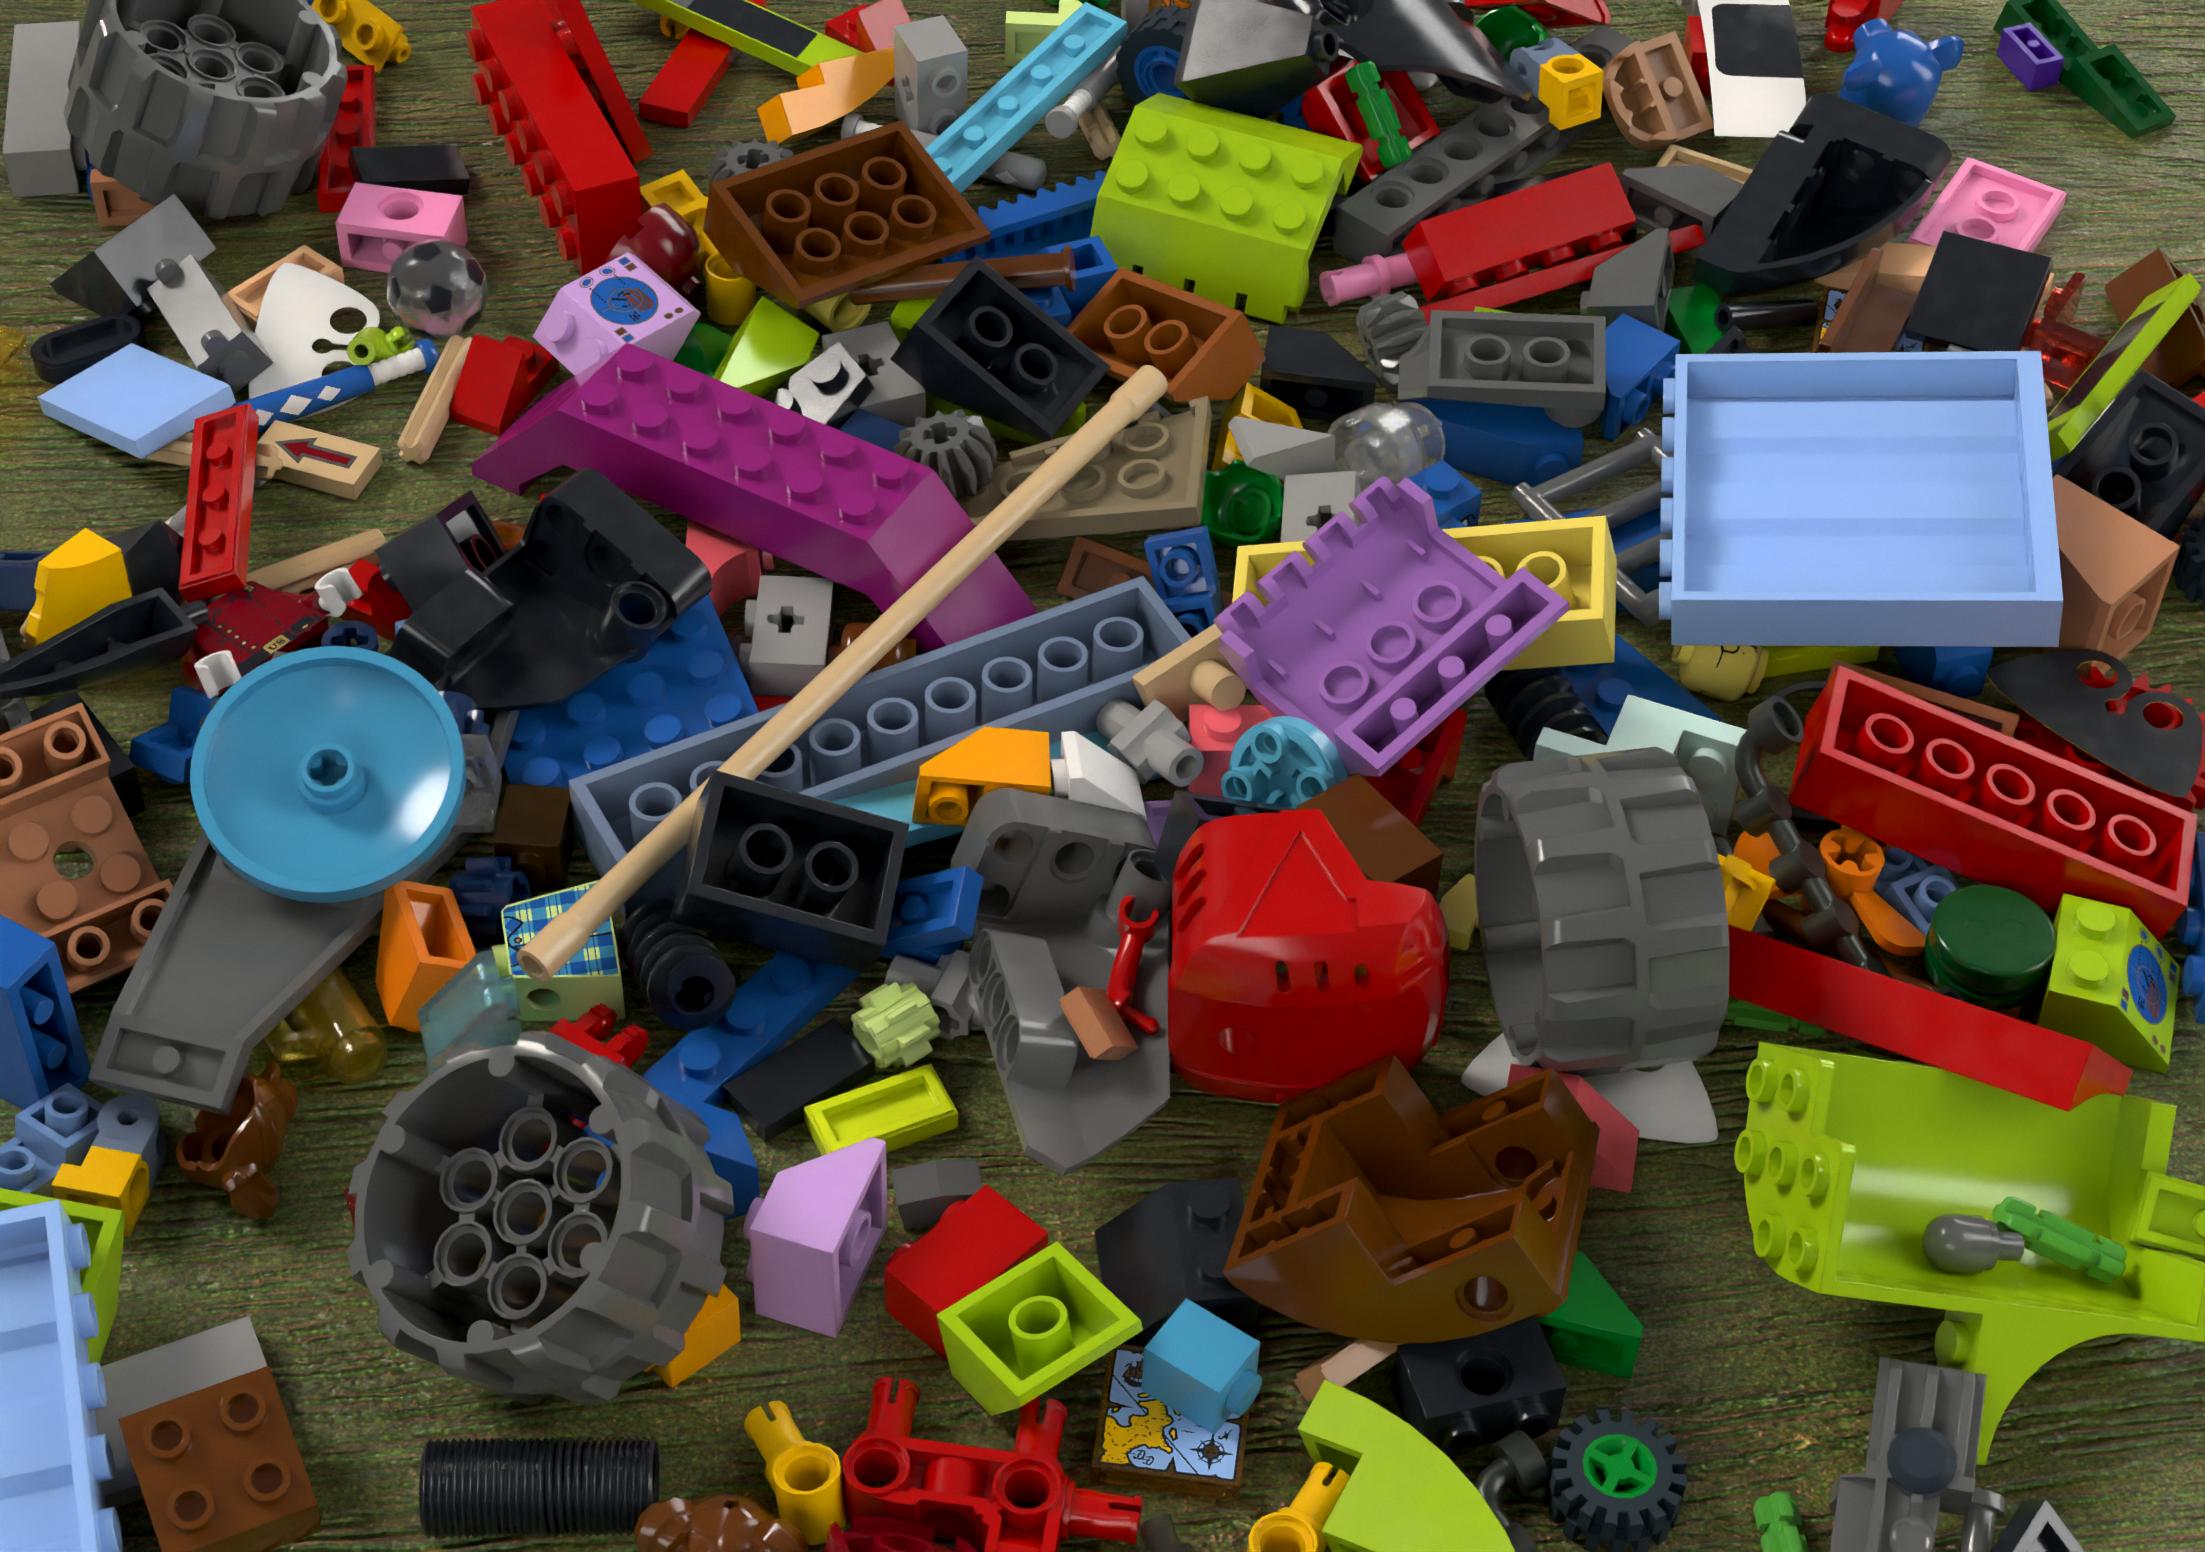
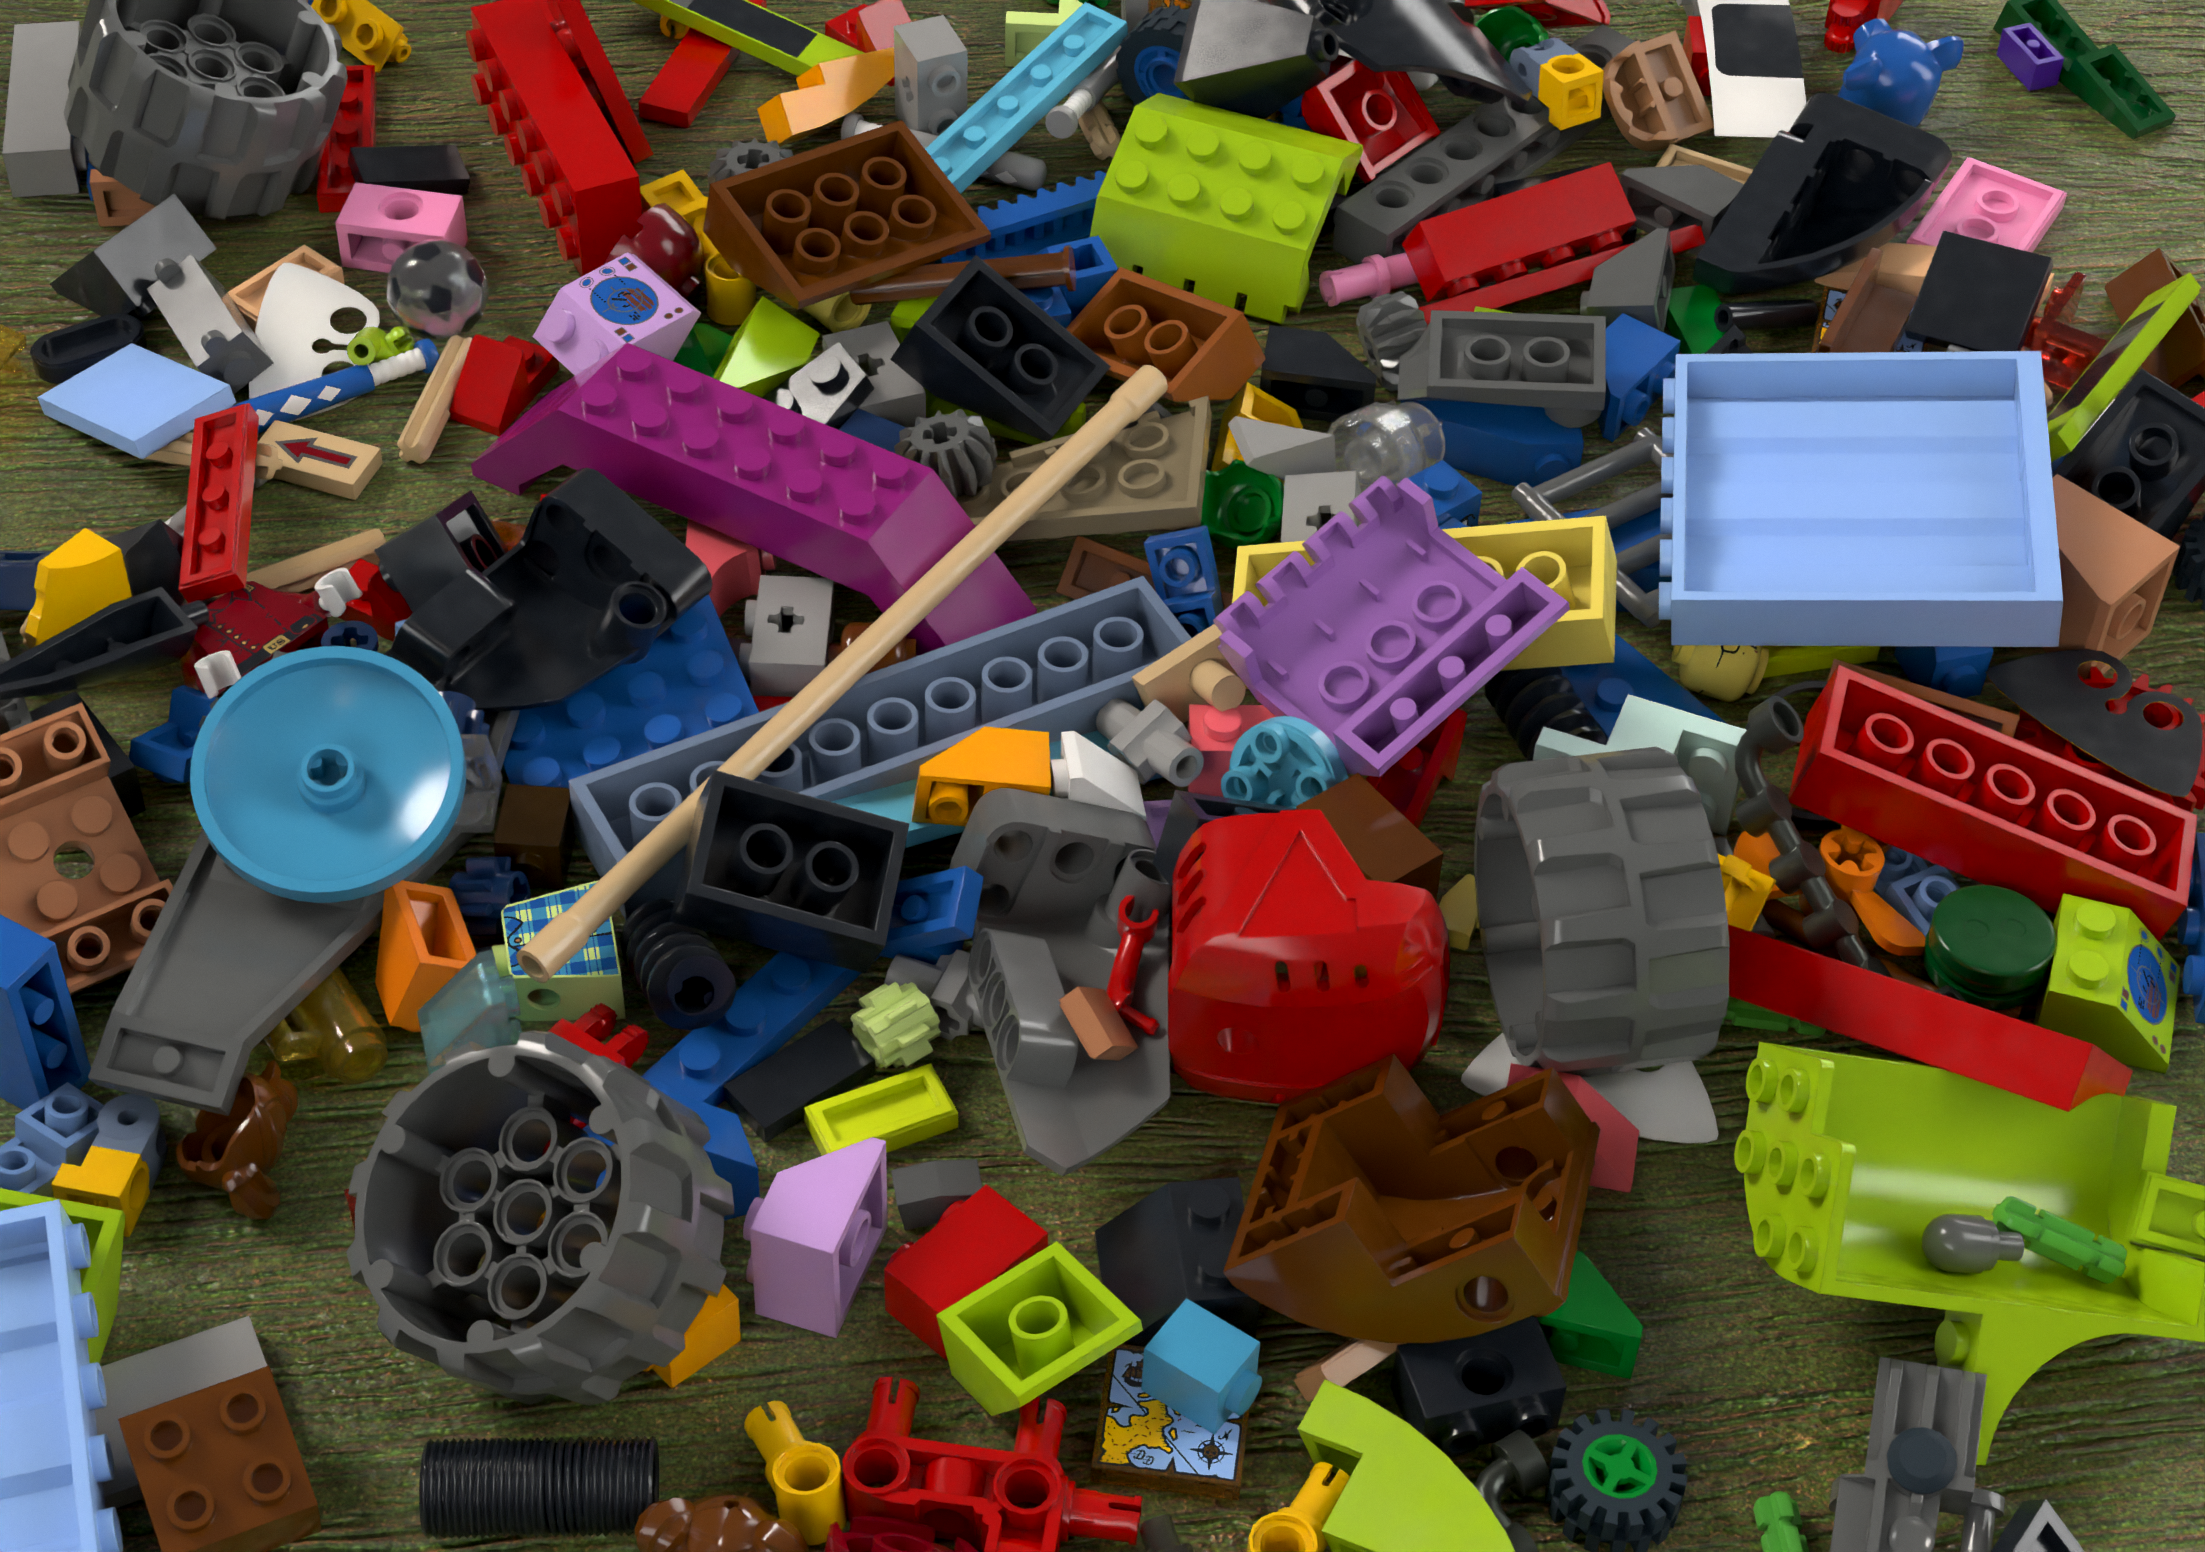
green axle [1345,61,1412,168] -> none

